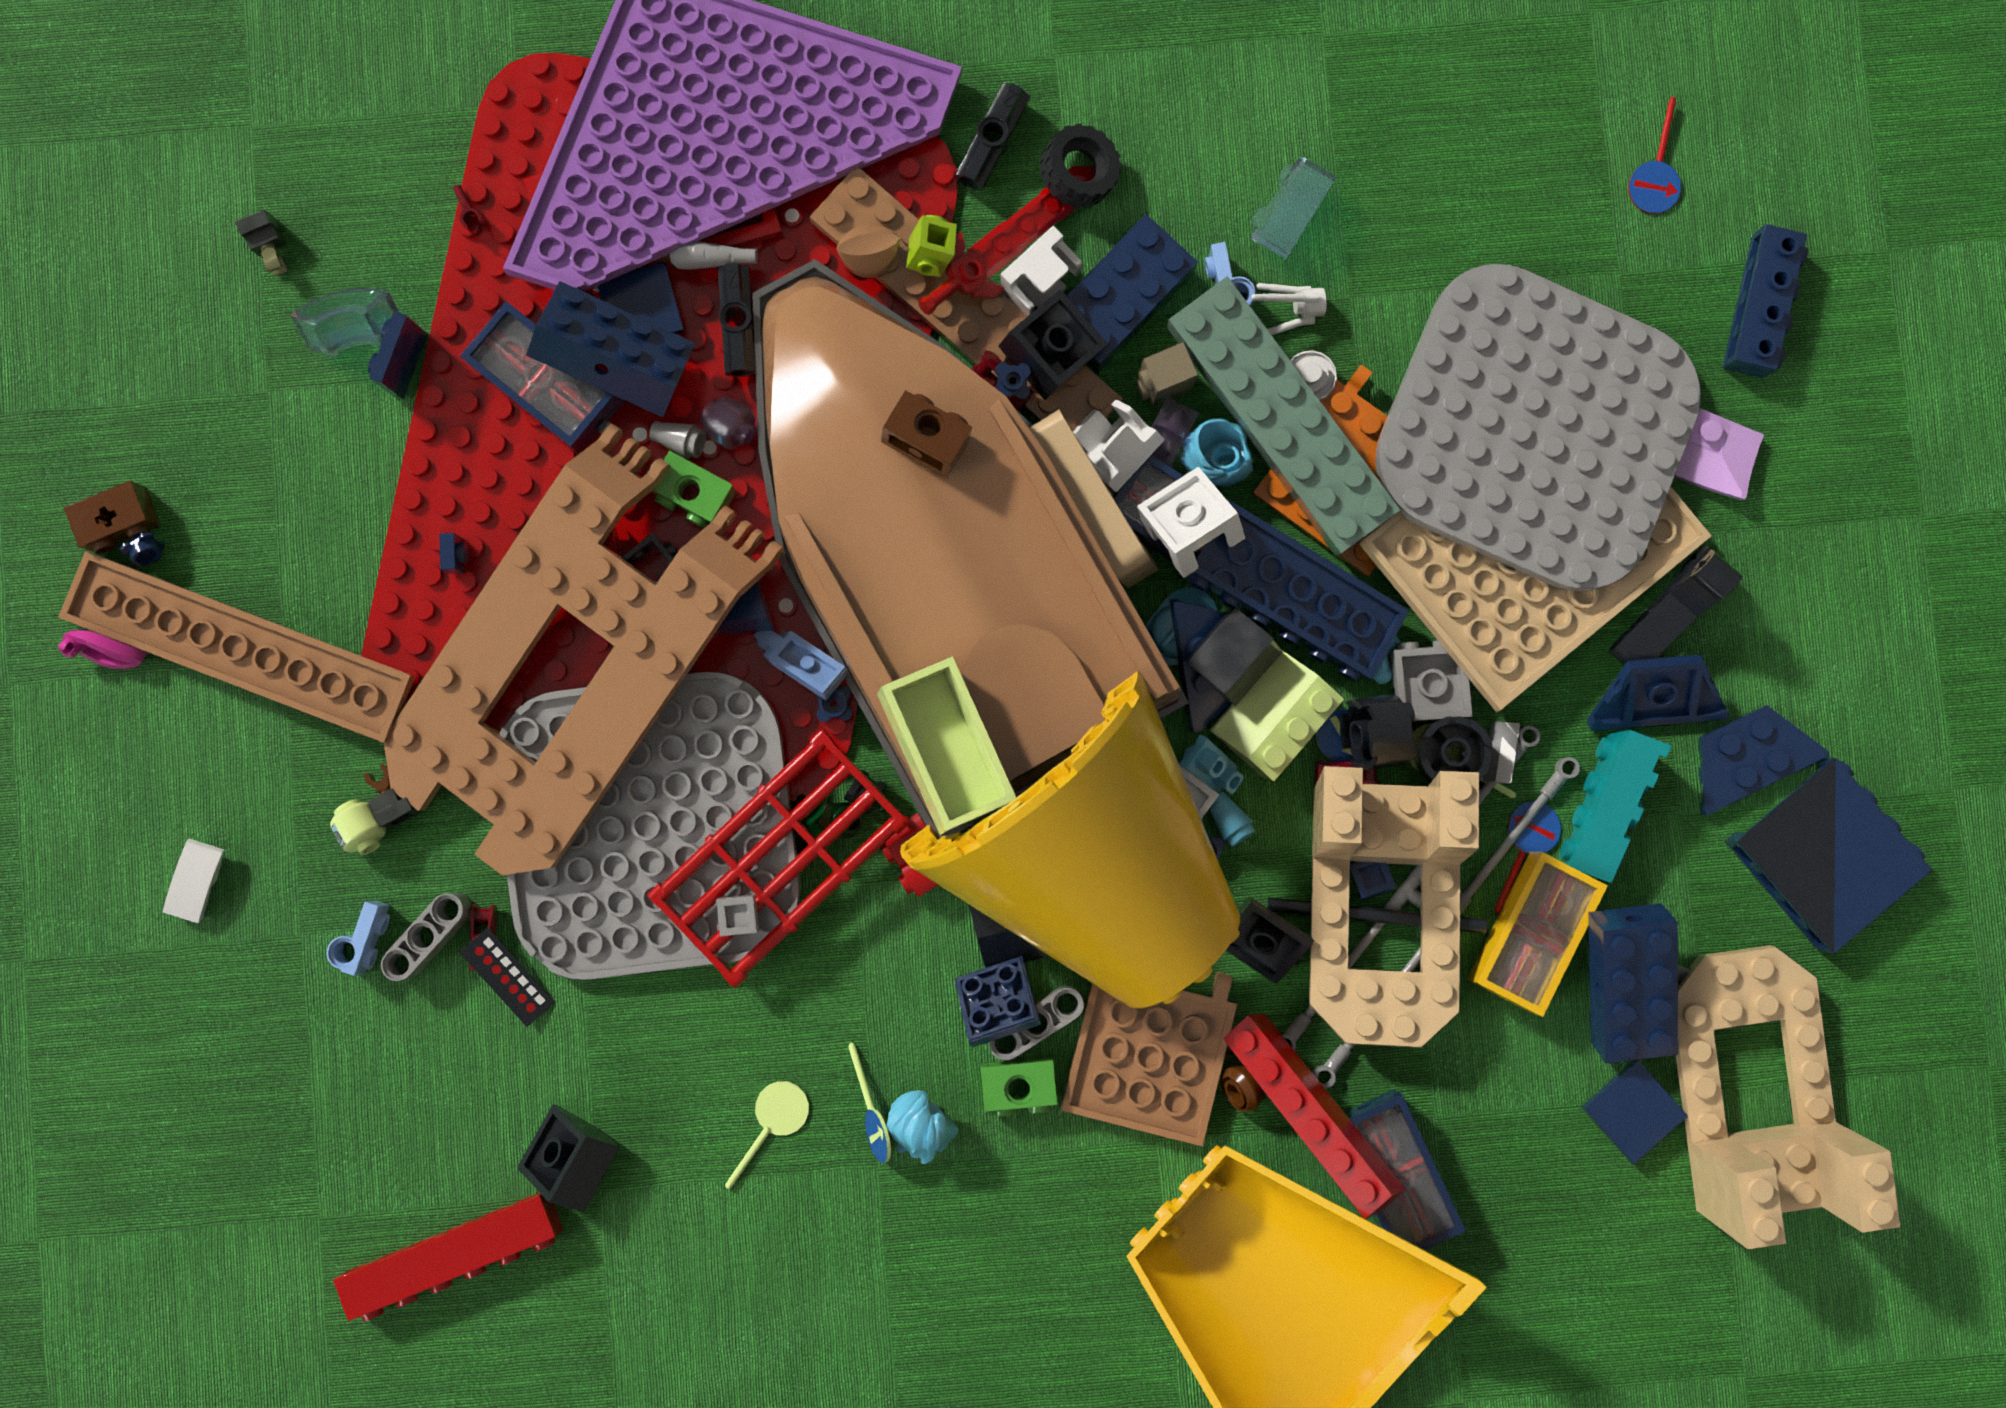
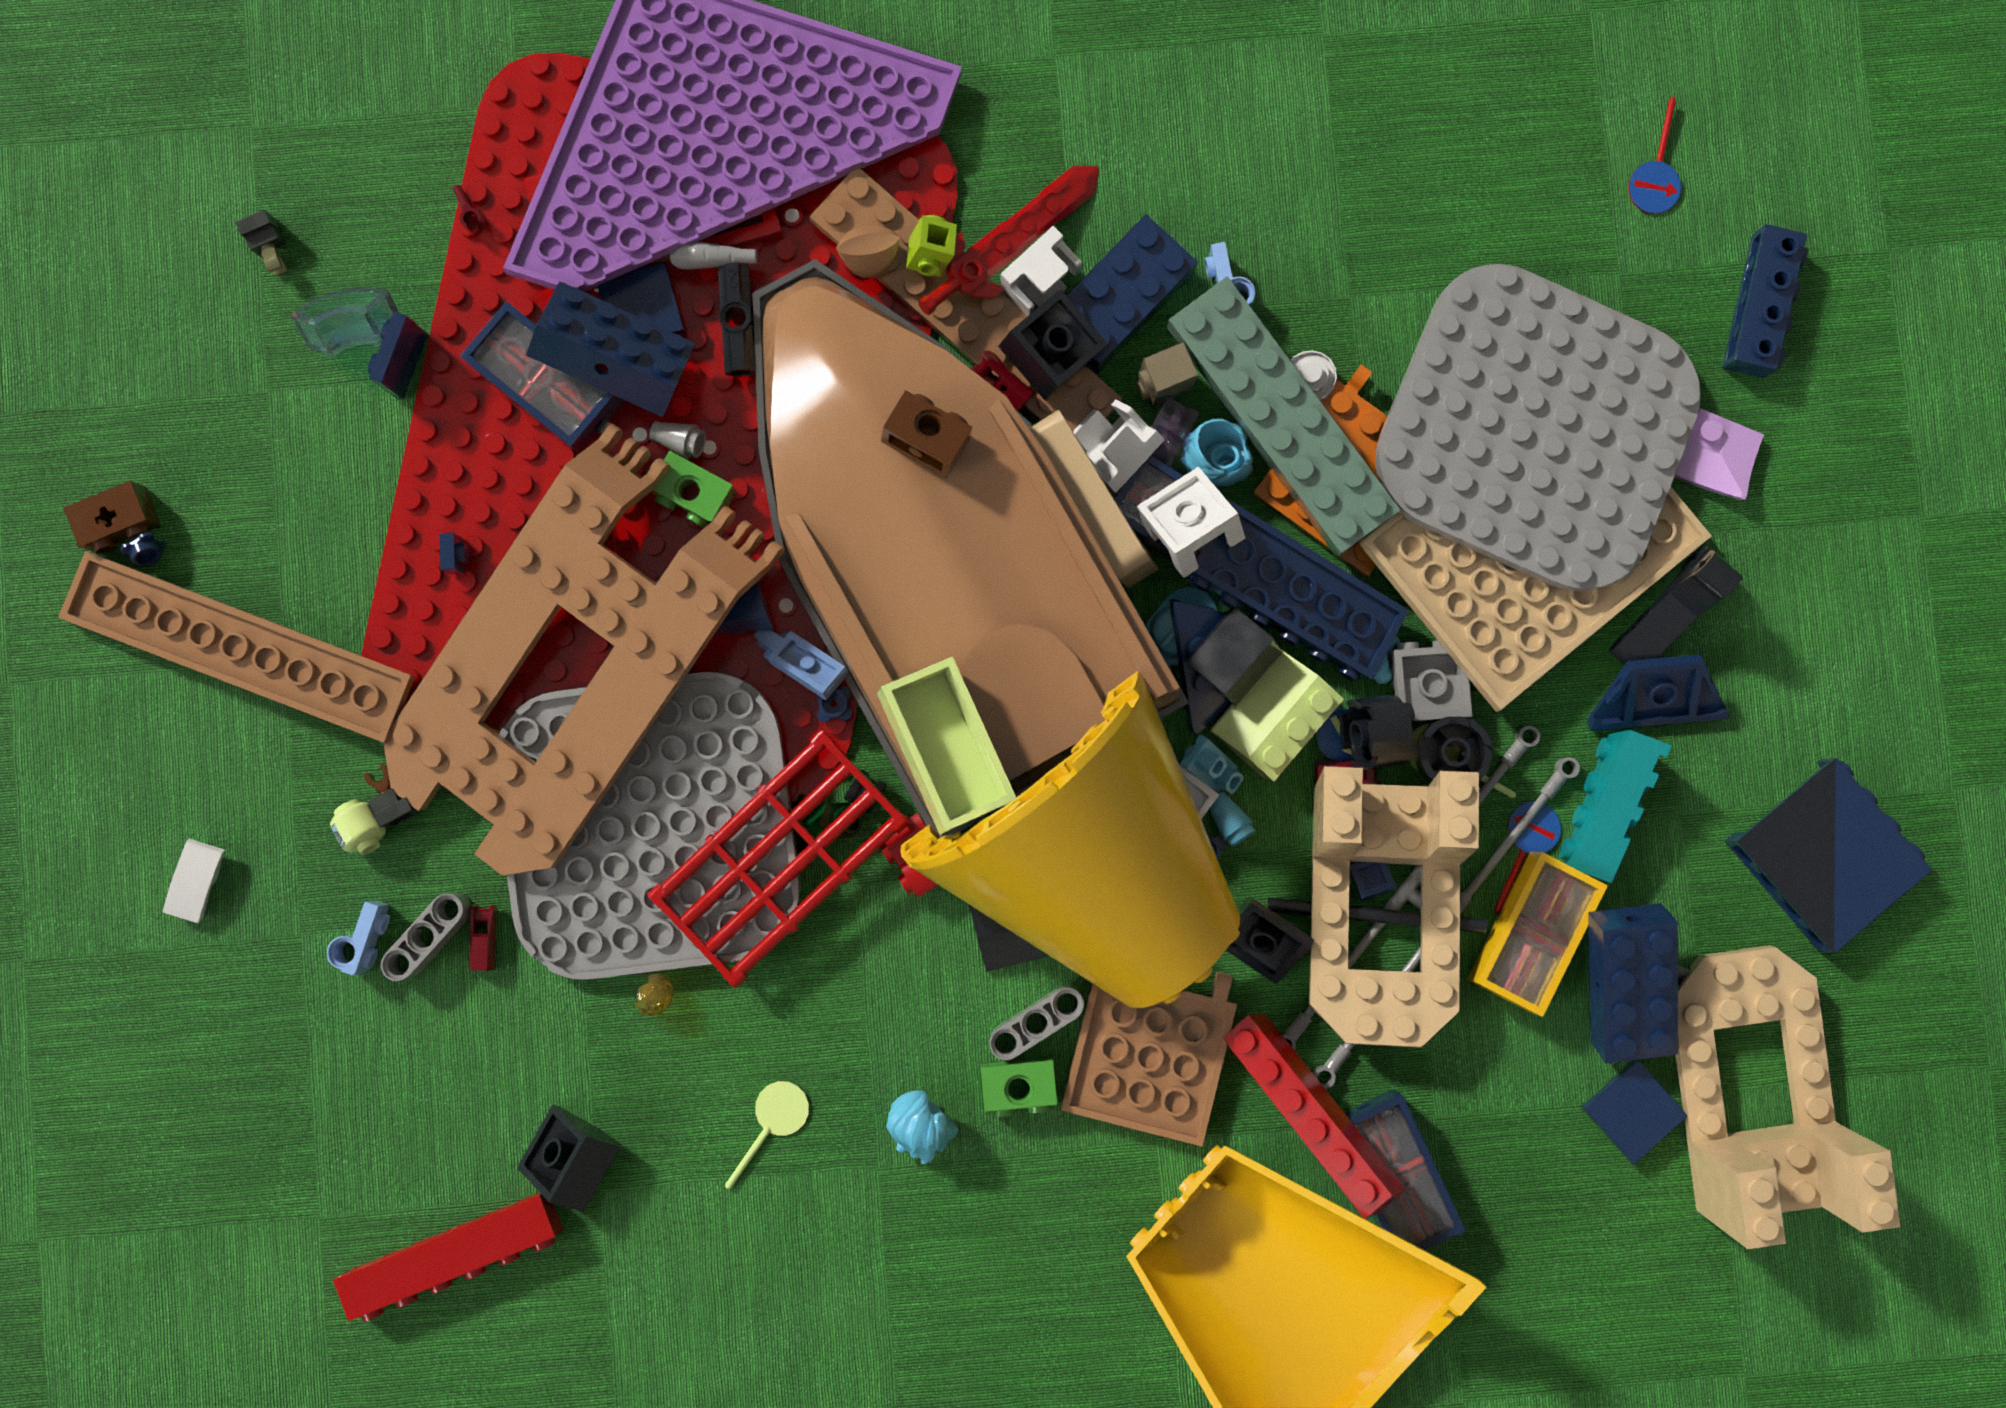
dark pink arm [58,630,148,669] -> none
black sticker [459,928,555,1027] -> none
black bracket [621,532,678,566] -> none
head [701,396,756,450] -> none
light grey plate [716,894,759,936] -> none
piece [848,1043,891,1163] -> none
black piece [955,82,1030,191] -> none
dark blue tile [955,956,1041,1048] -> none
dark blue plate [995,362,1031,399] -> none
black tyre [1039,124,1122,209] -> none
reddish brown cone [1221,1065,1267,1113] -> none
clear light blue brick [1250,155,1337,260] -> none
white plant [1251,283,1327,335] -> none
sticker [1483,722,1520,783] -> none
dark blue wing [1699,705,1829,815] -> none
none -> clear yellow plate [634,972,674,1016]

